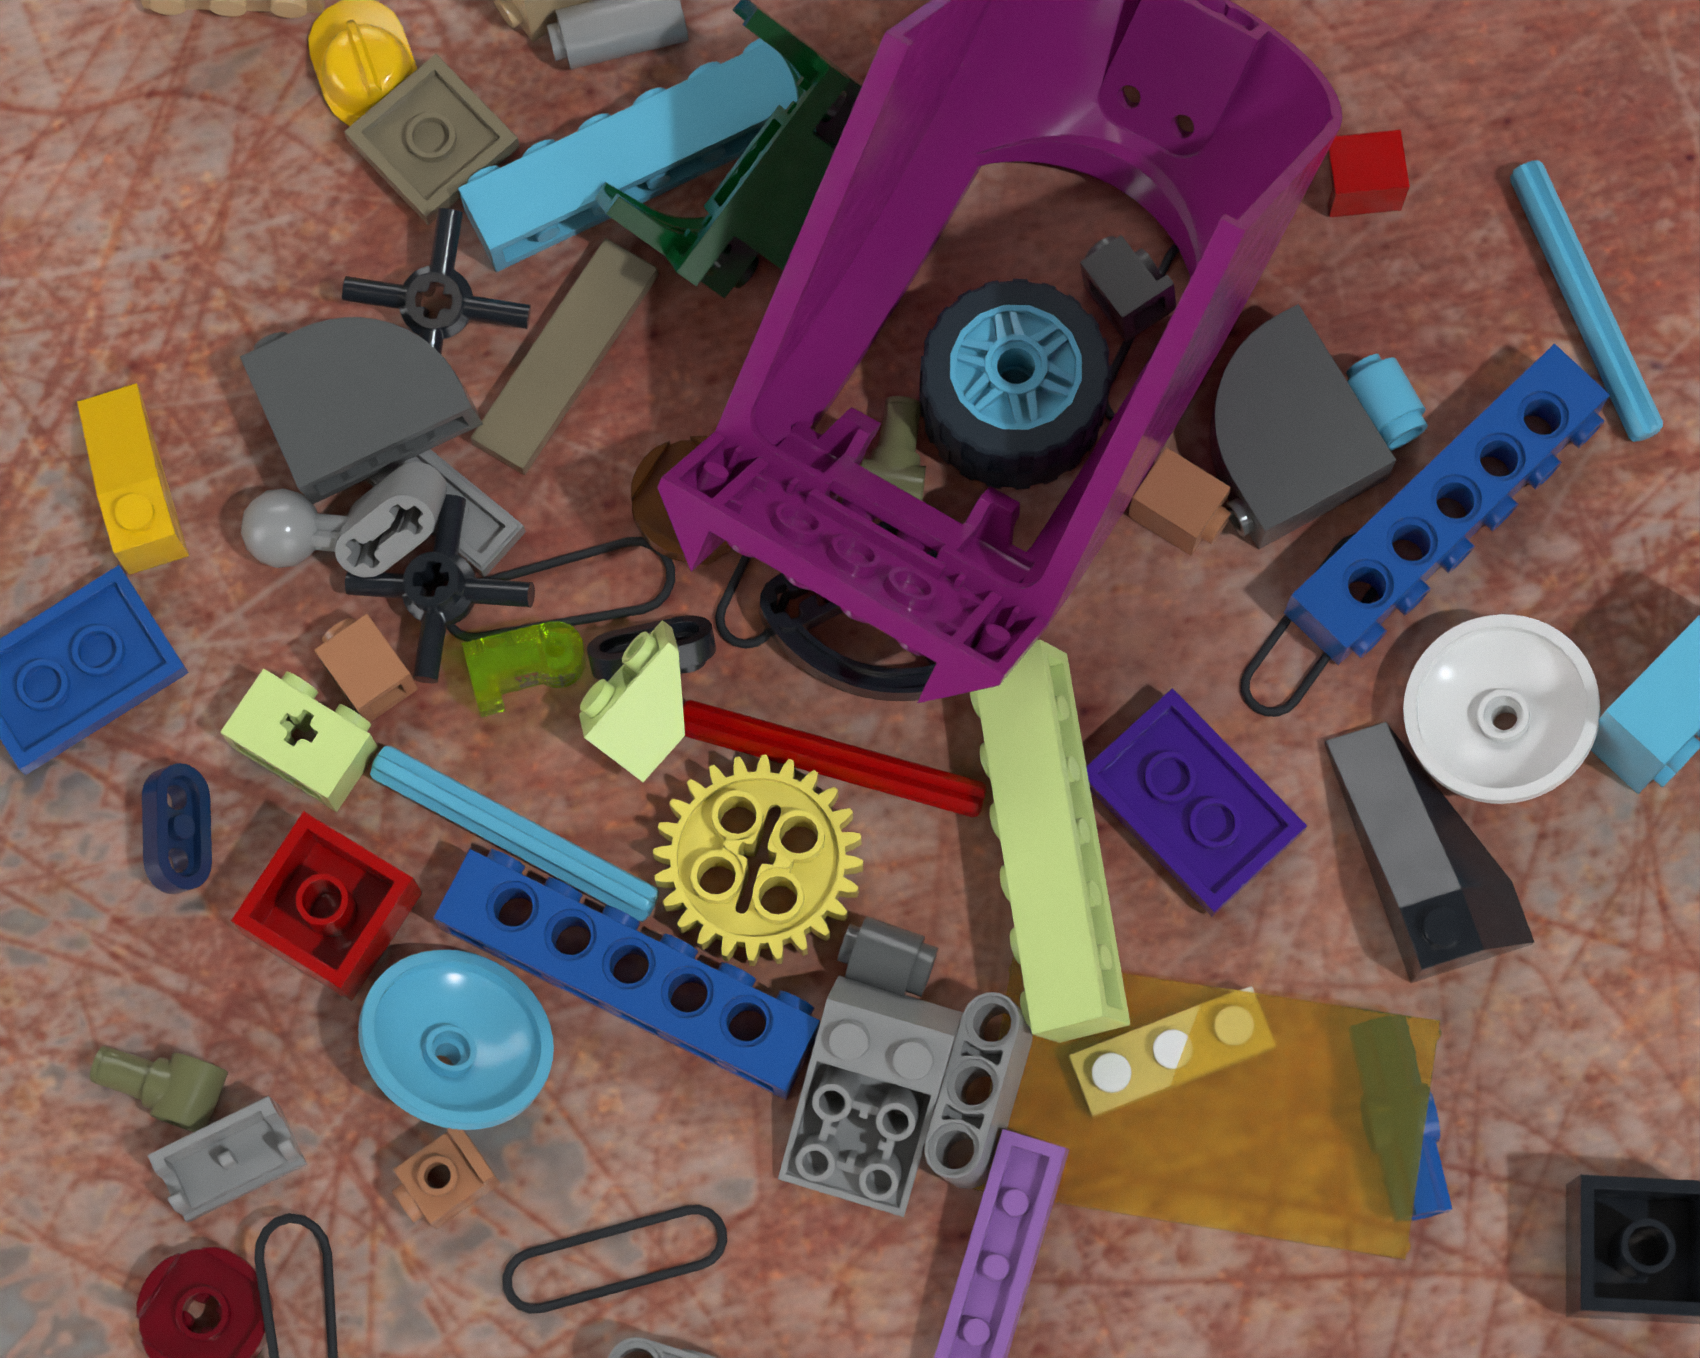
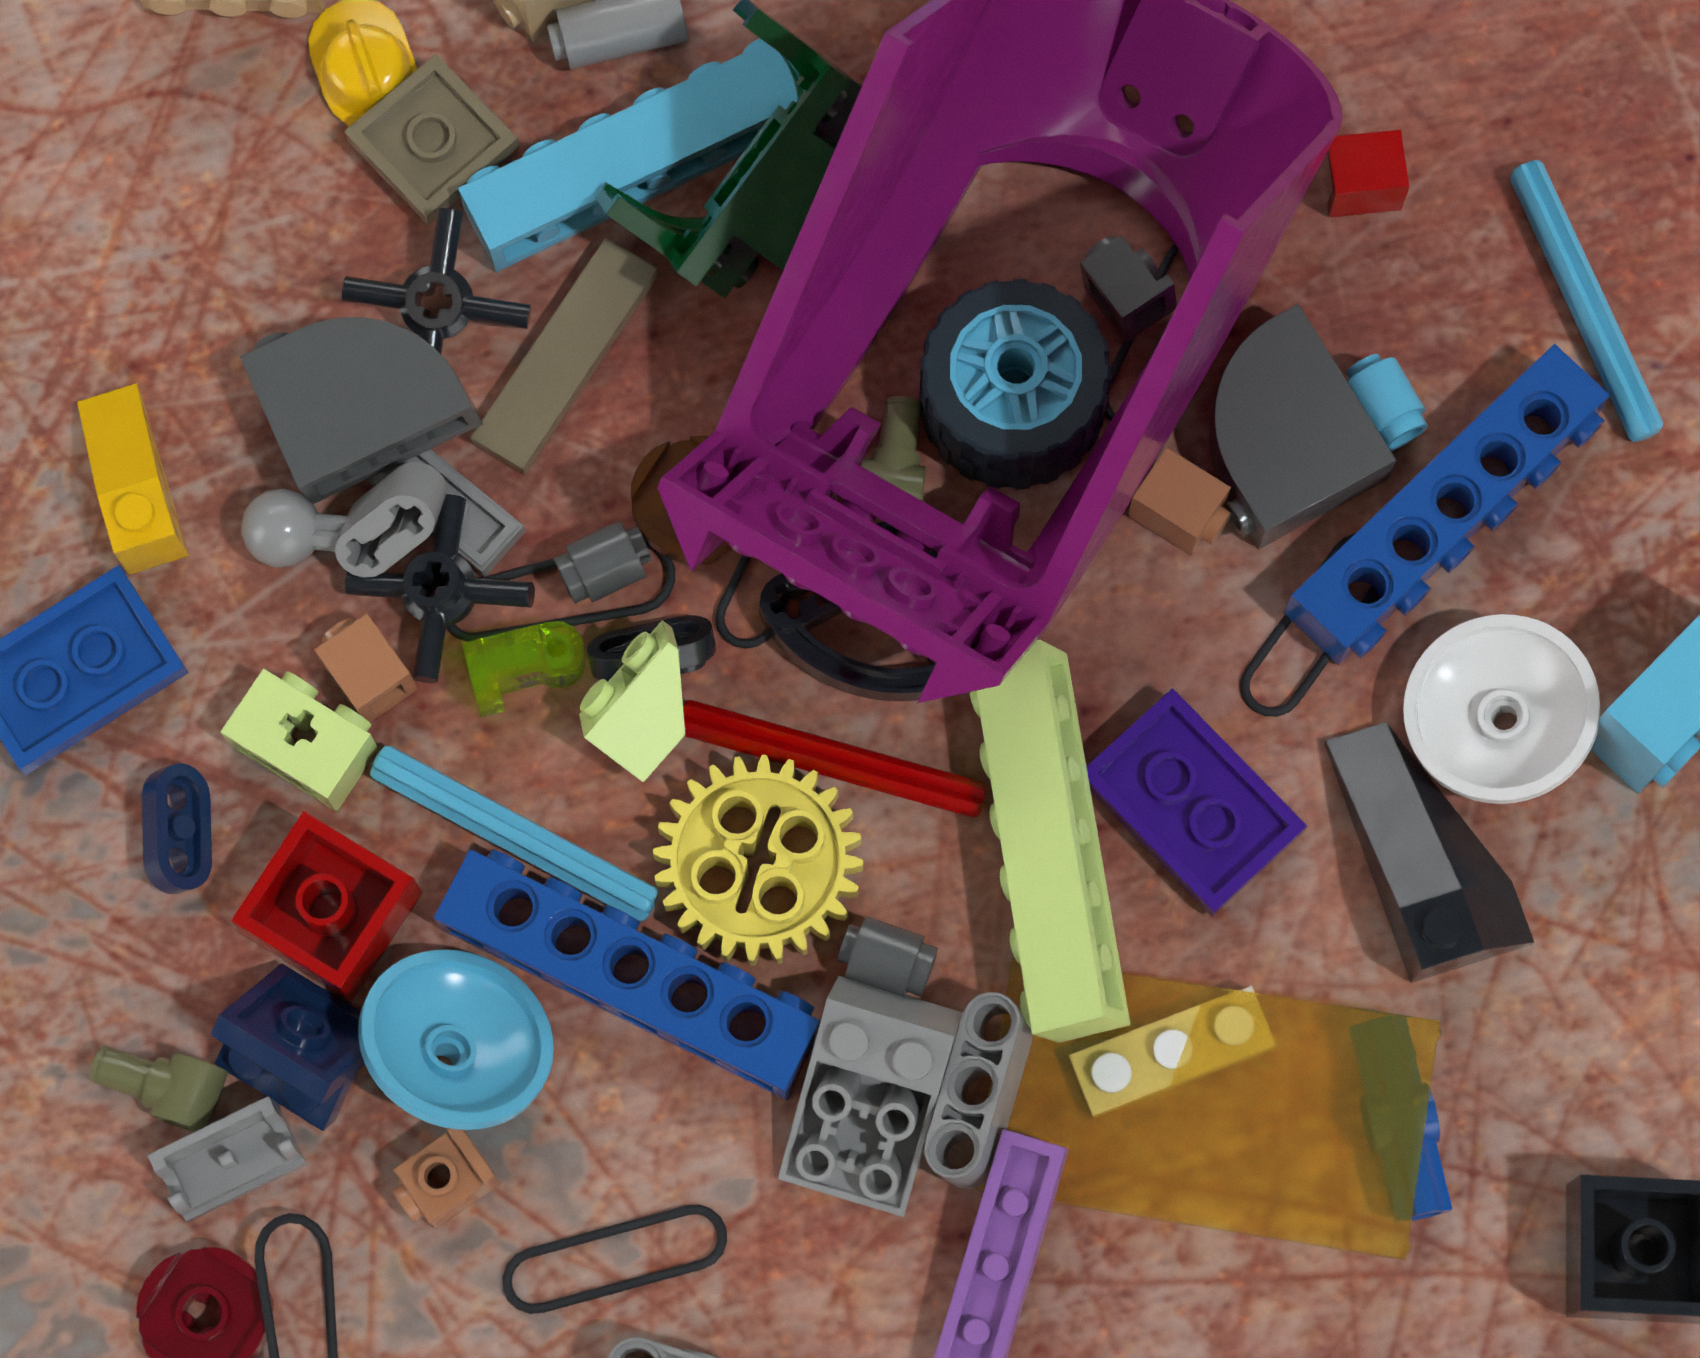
none -> dark blue bracket [210,963,365,1131]
none -> dark grey brick [553,520,652,604]

